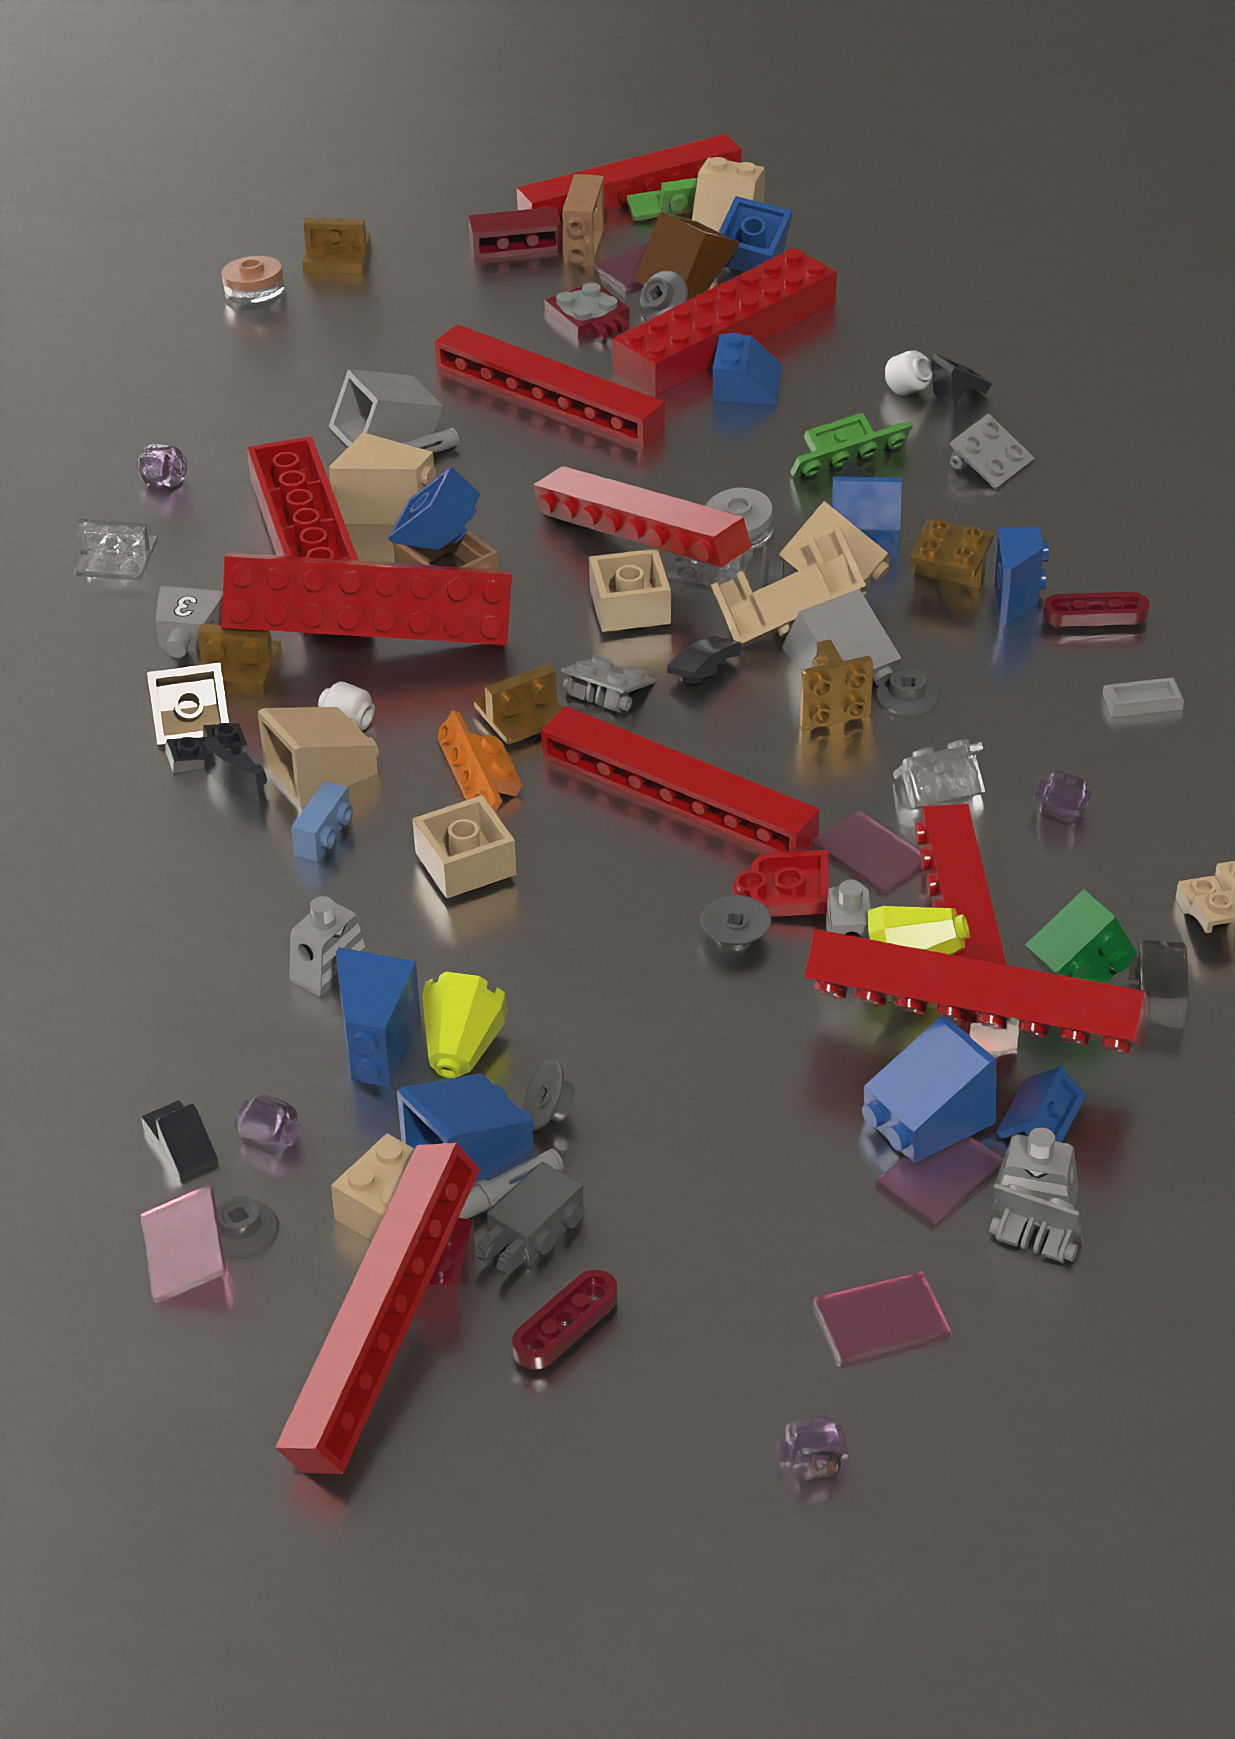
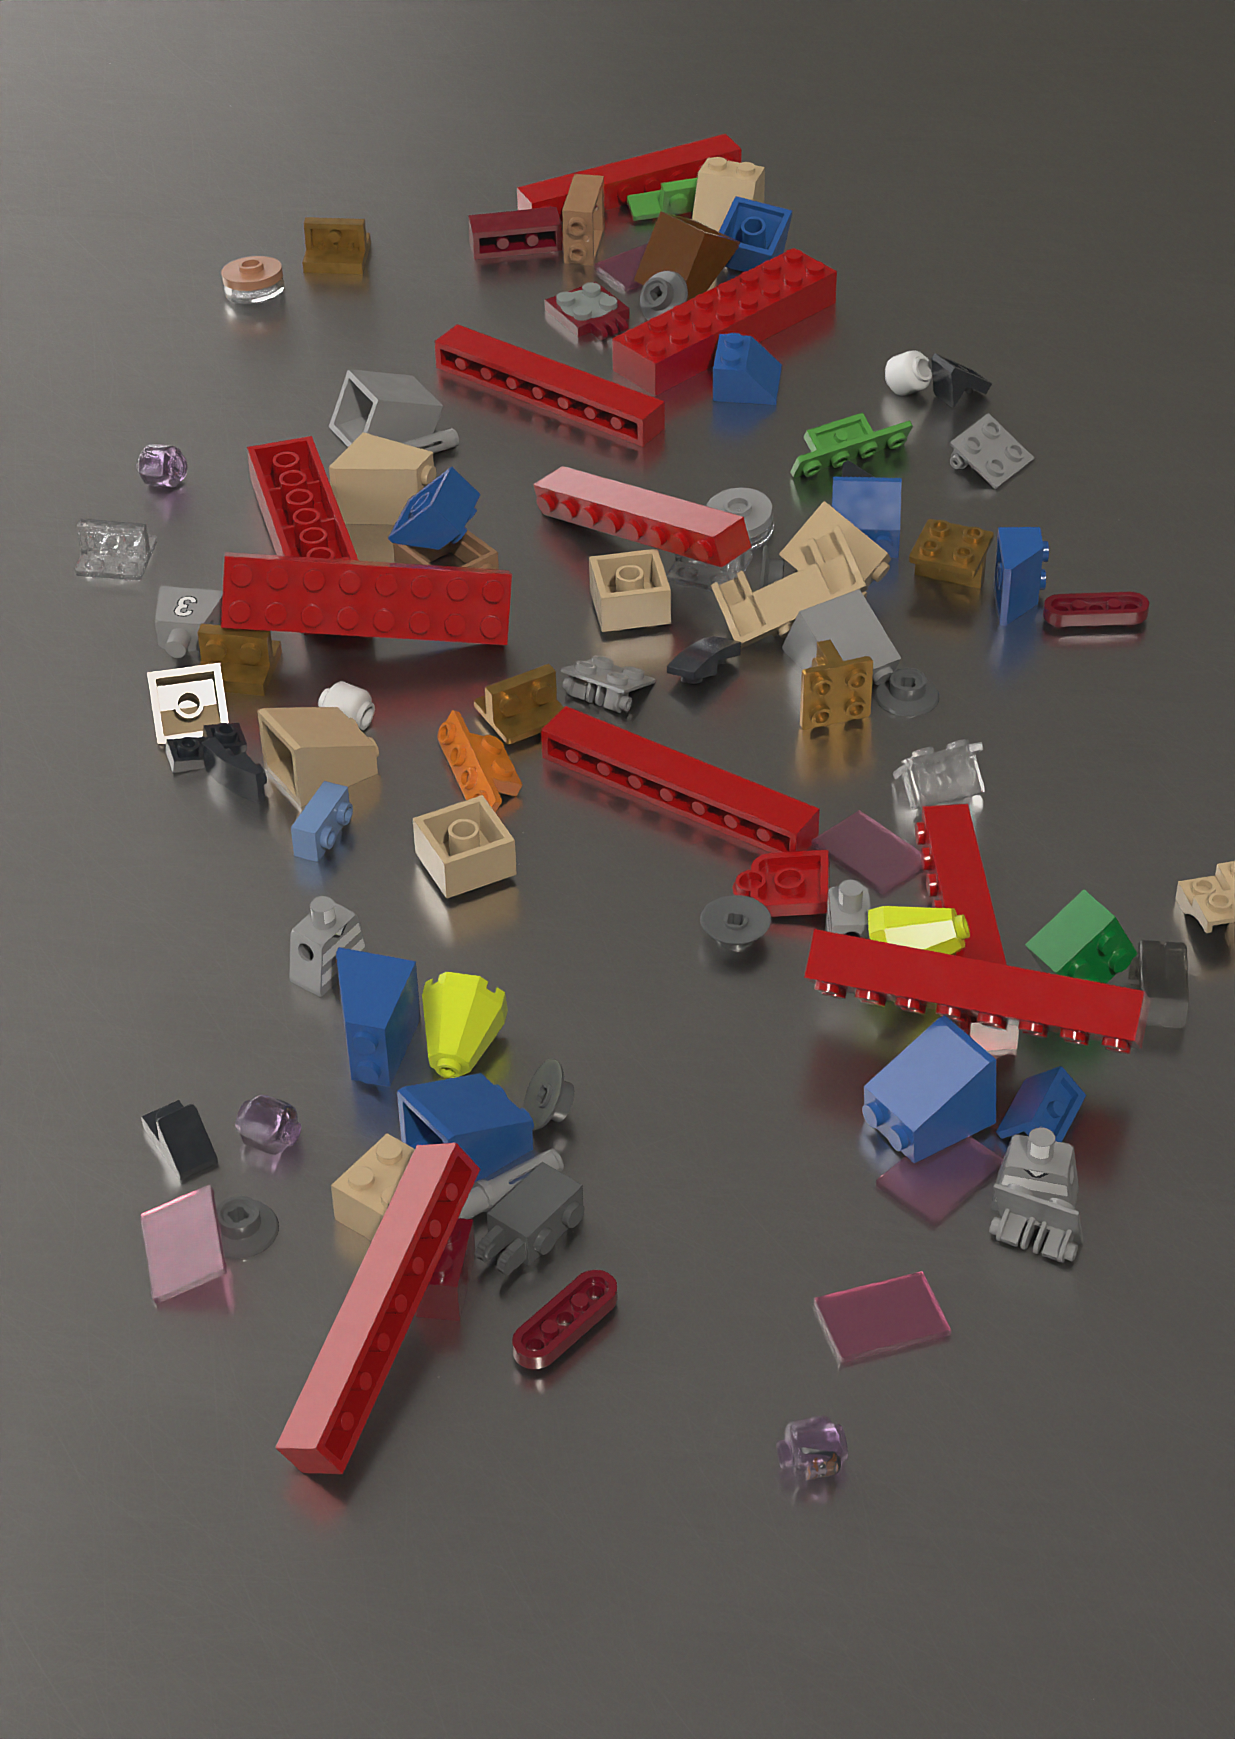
clear purple head [1033,770,1092,825] -> none
light grey tile [1103,677,1184,718] -> none

